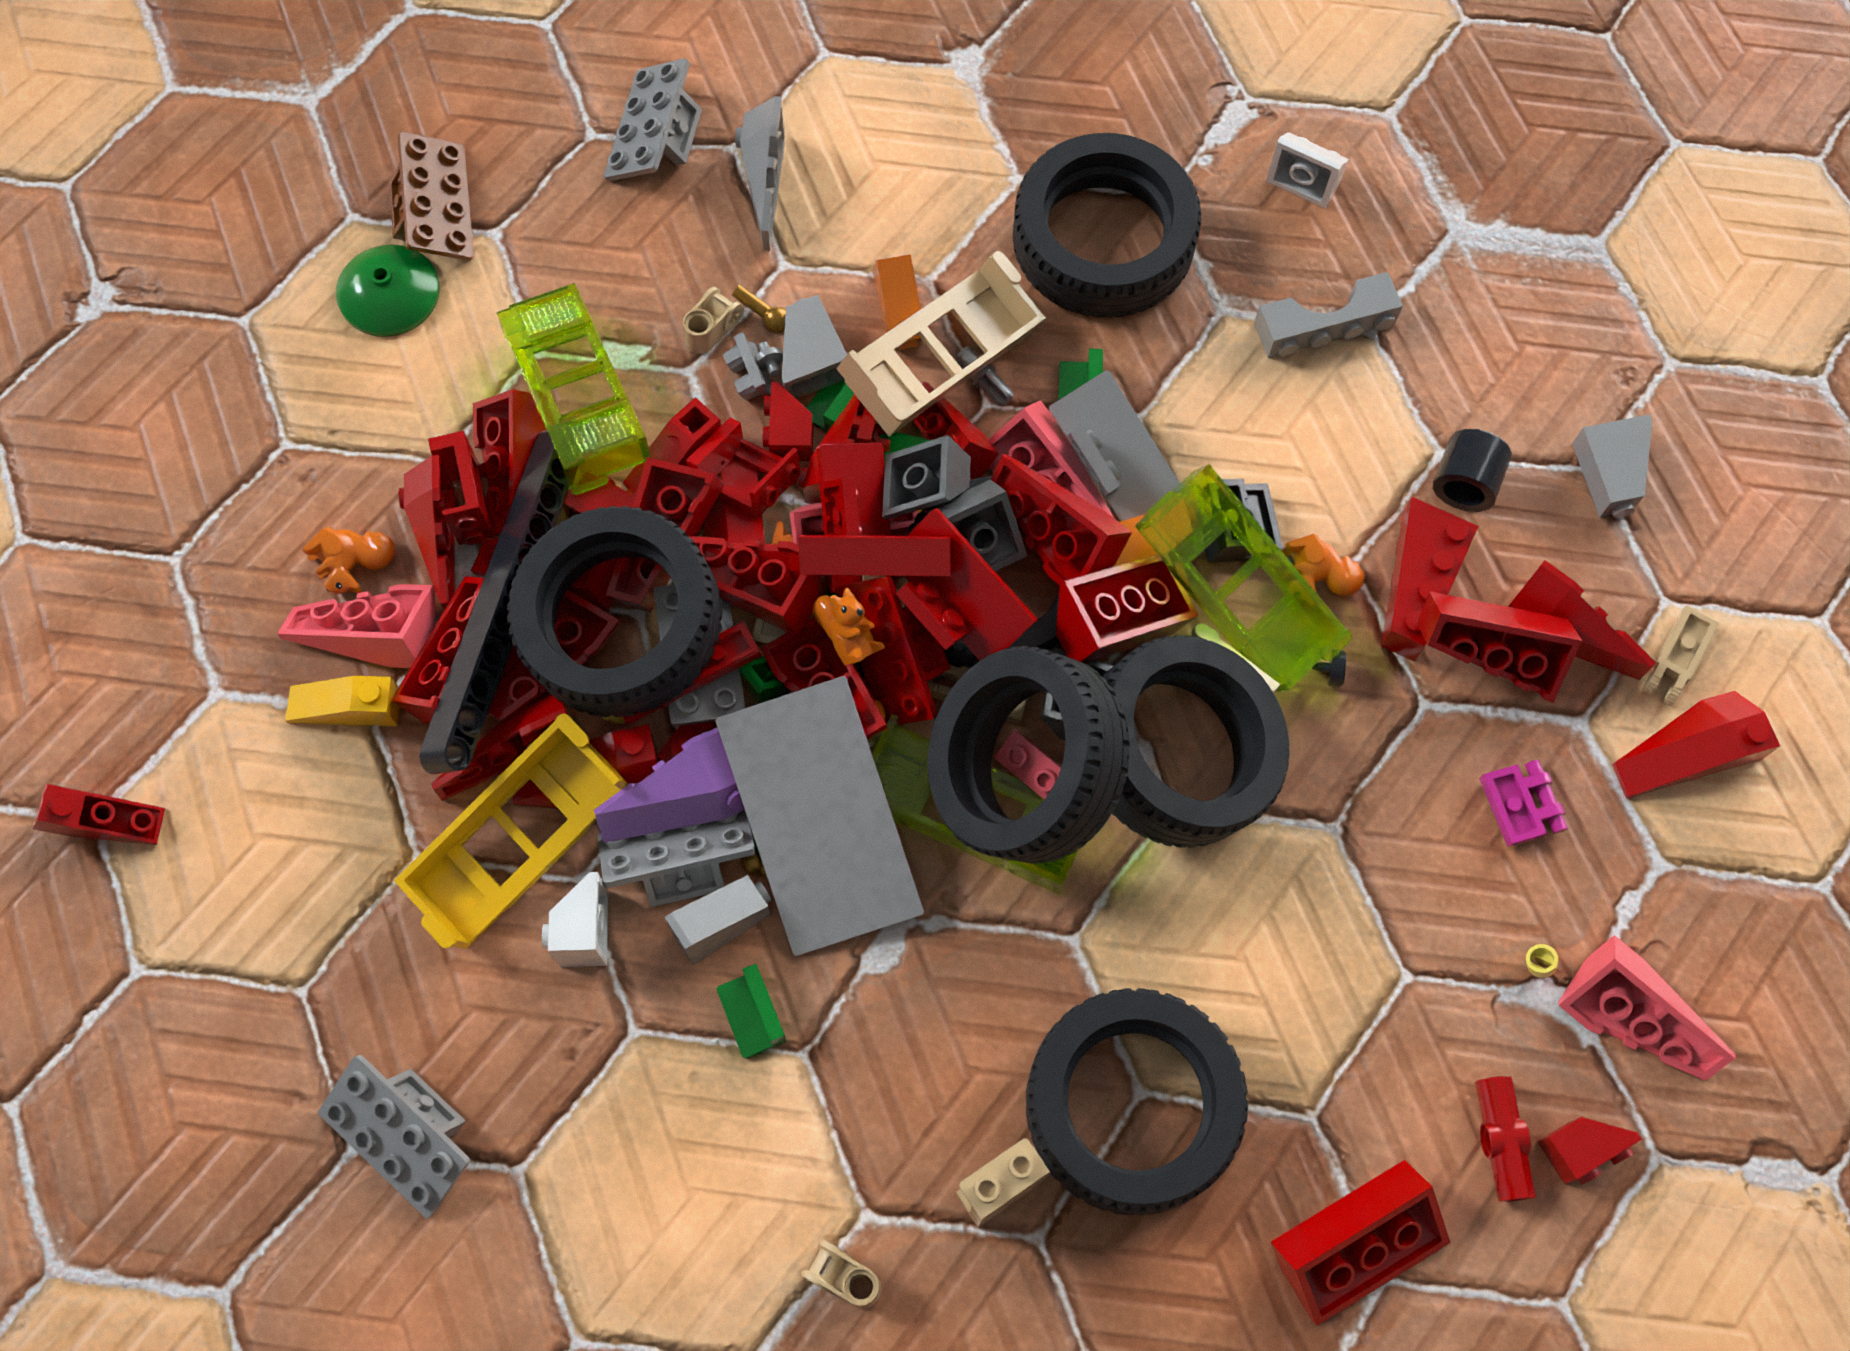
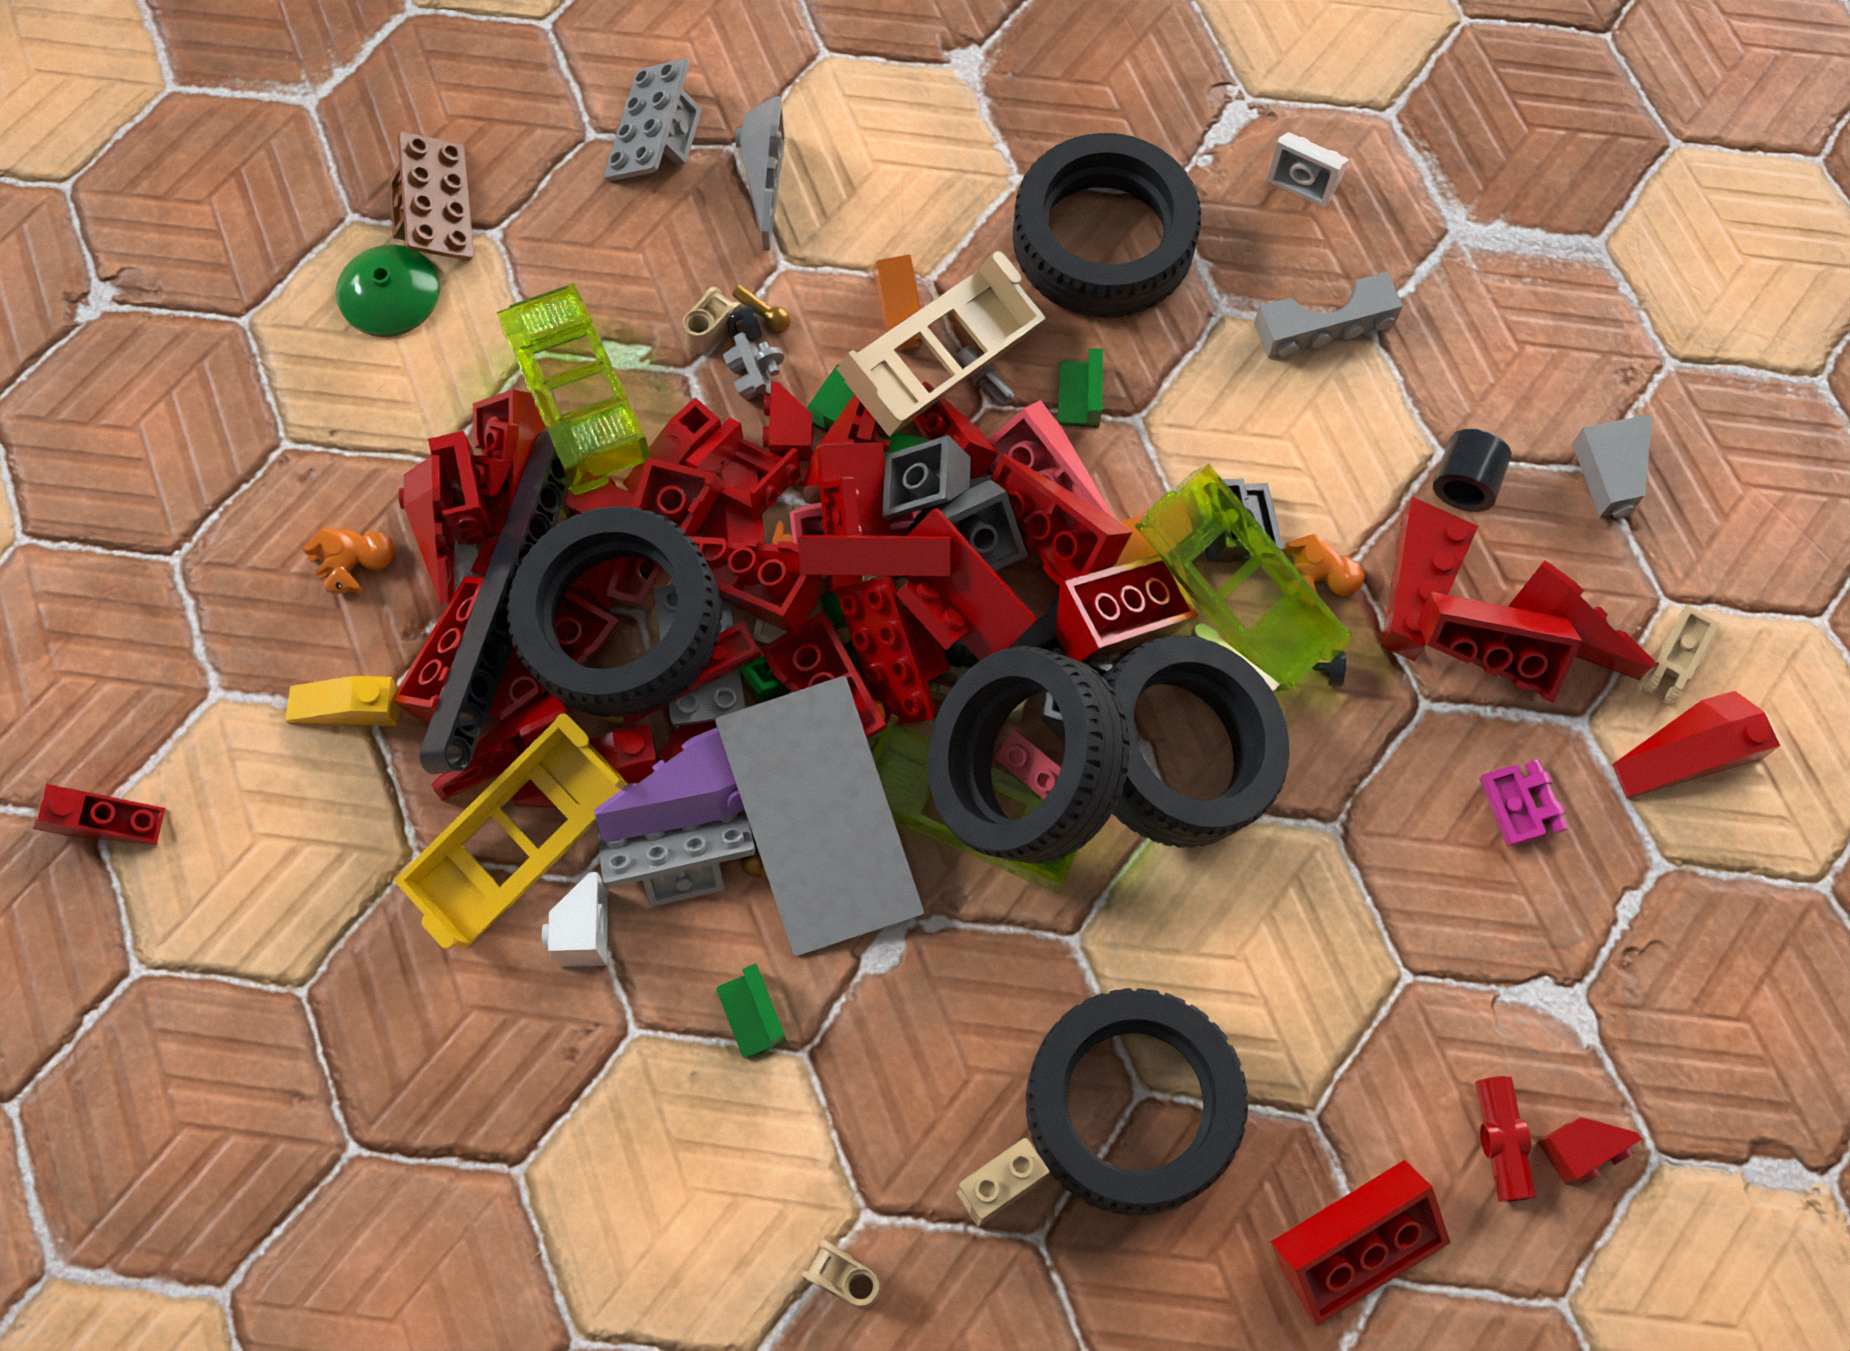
coral wedge [277,584,435,668] -> none
light grey bracket [318,1055,470,1218] -> none
light grey slope [665,875,772,966] -> none
light grey slope [782,295,847,399] -> none
orange animal [812,588,885,665] -> none
light grey bracket [1049,370,1183,521] -> none
light yellow hinge [1526,944,1558,979] -> none
coral wedge [1558,935,1735,1081] -> none
none -> red slope [472,420,520,496]
none -> black tile [727,305,762,341]

